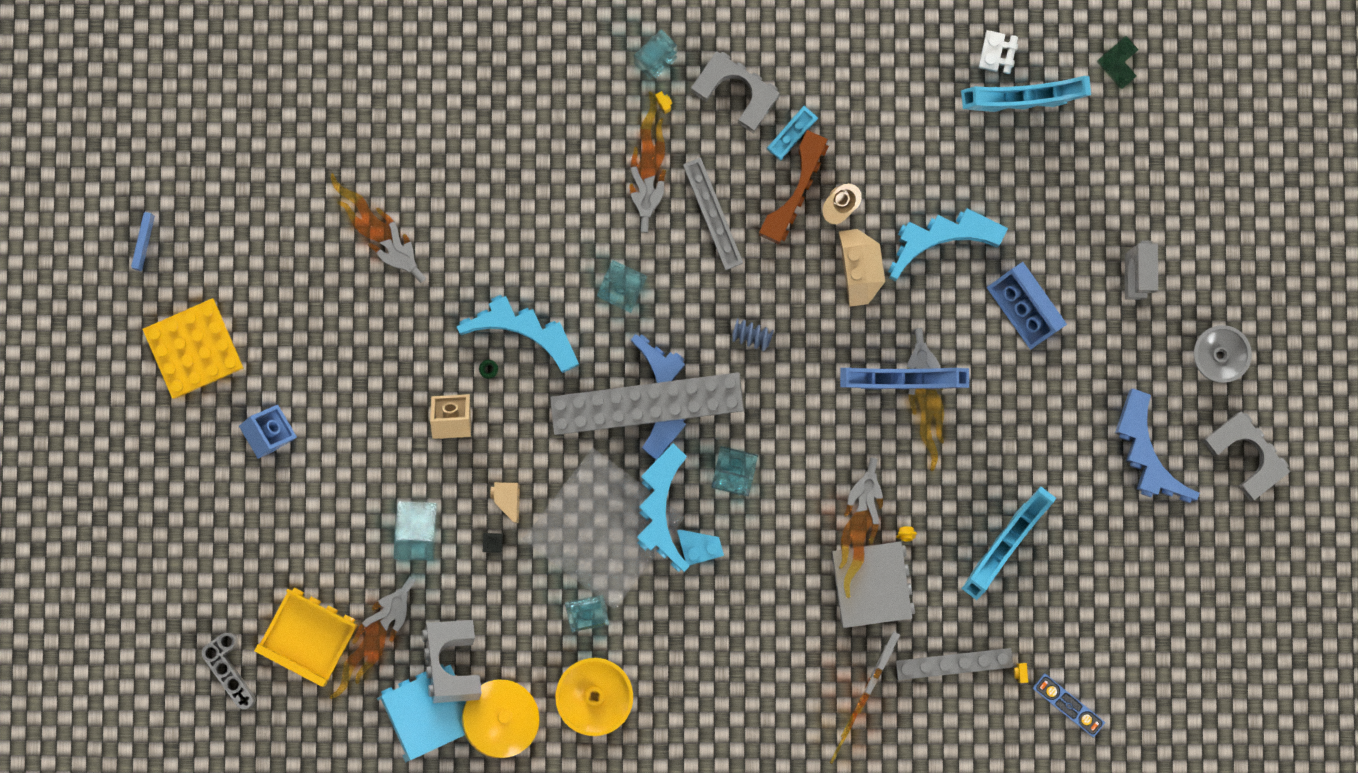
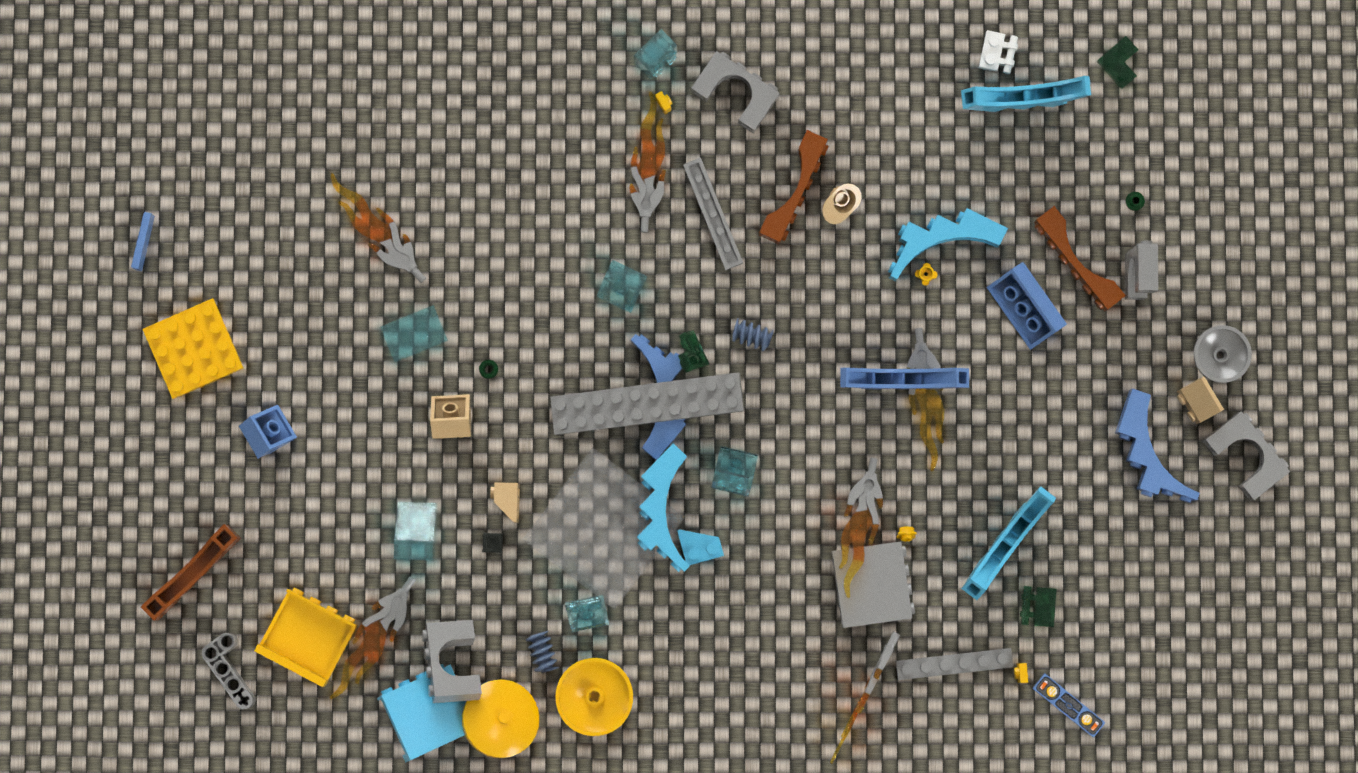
medium azure arch [456,295,579,373] -> none
medium azure tile [767,106,818,161] -> none
tan wedge [839,229,885,307] -> none
none -> dark orange arch [141,524,241,621]
none -> clear light blue tile [380,305,448,362]
none -> sand blue piece [526,631,559,673]
none -> clear green plate [678,330,710,373]
none -> yellow plate [915,263,938,286]
none -> clear green plate [1020,586,1057,627]
none -> dark orange arch [1034,206,1126,312]
none -> dark green plate [1125,192,1145,211]
none -> tan slope [1177,377,1224,424]

